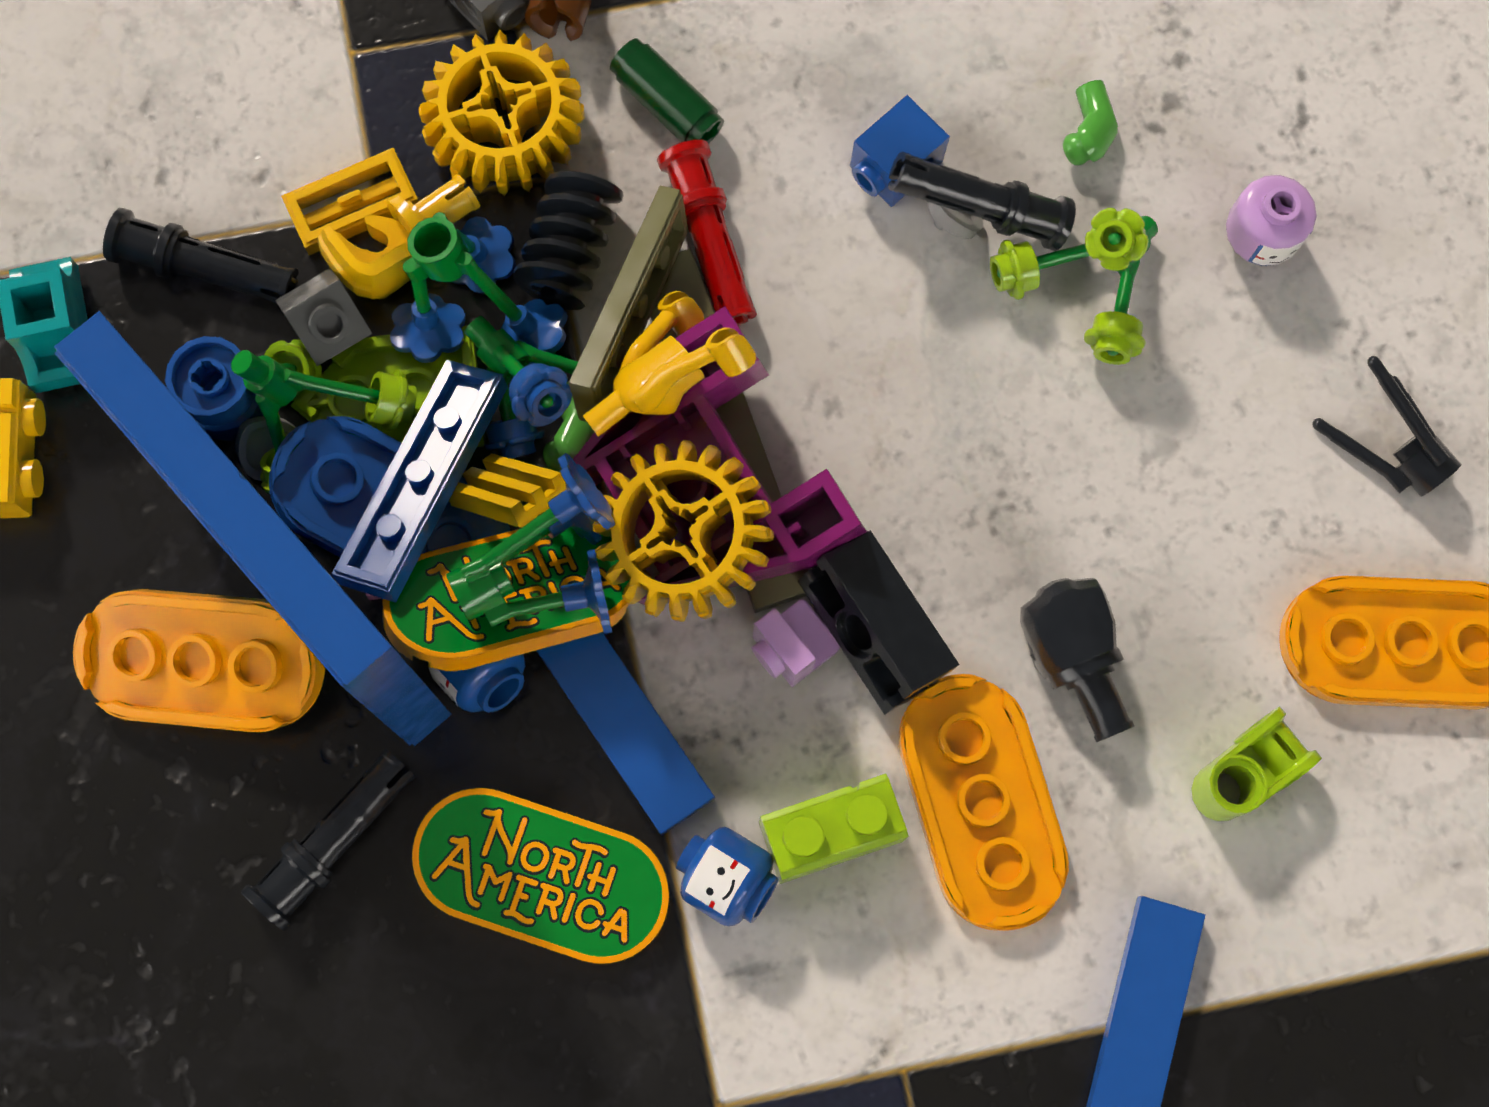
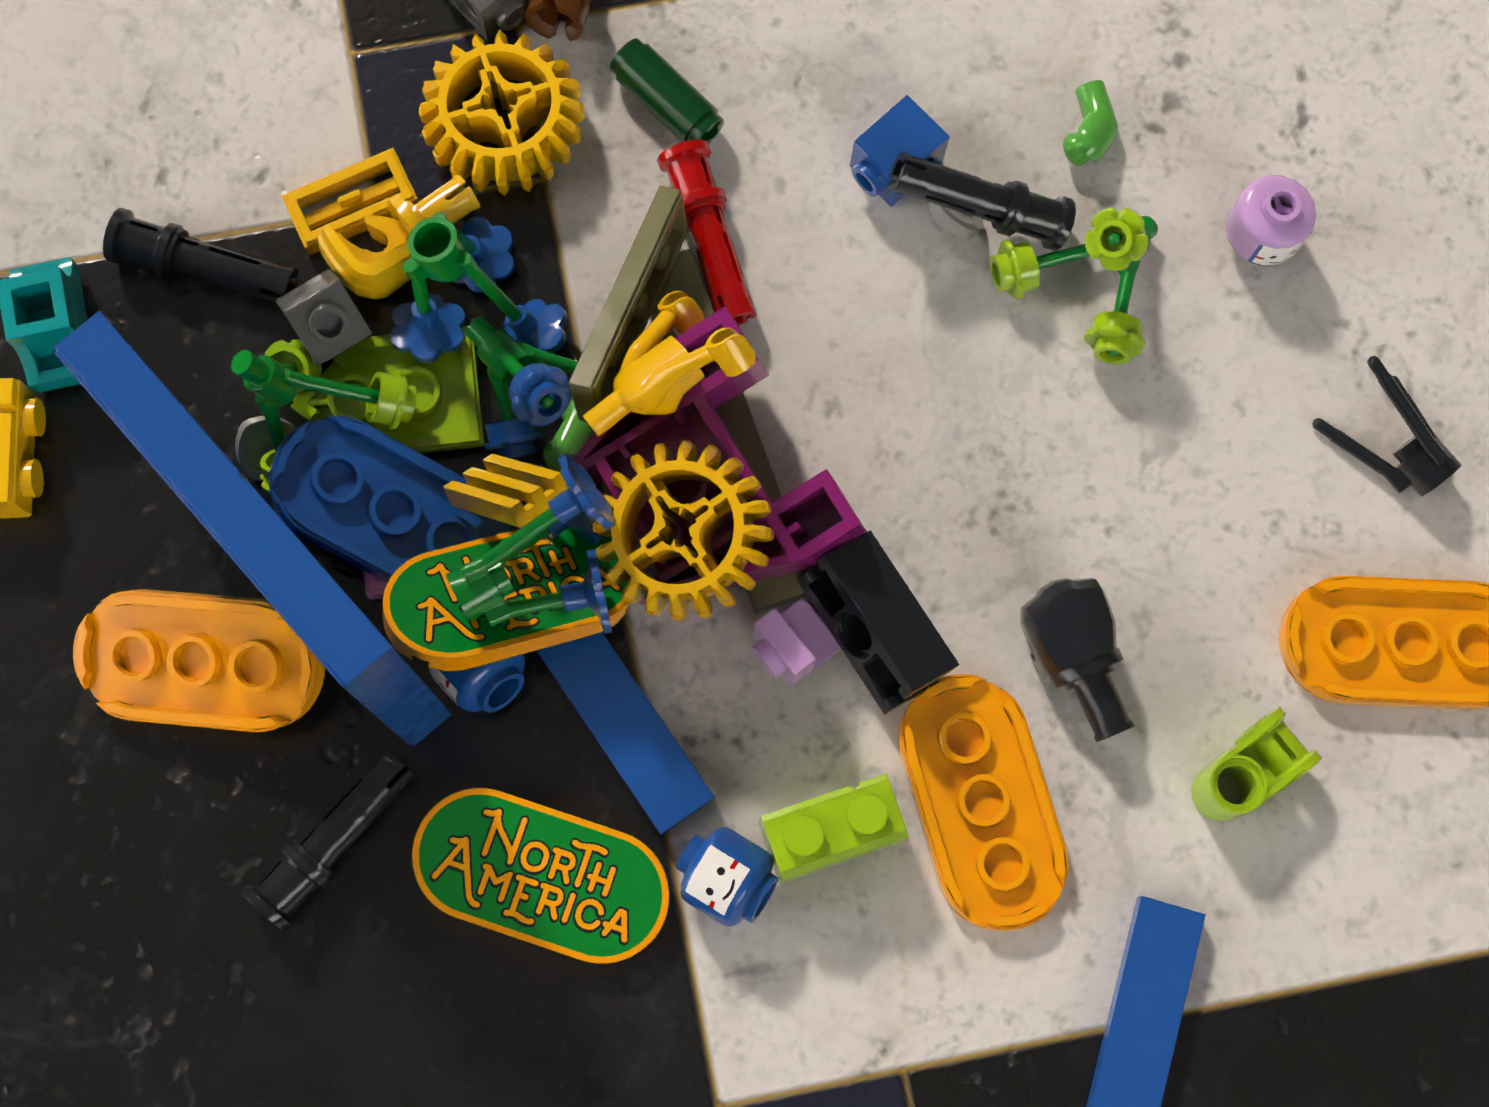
blue wheel [165,336,264,441] -> none
tile [332,360,508,603] -> none
black piece [513,171,624,310] -> none

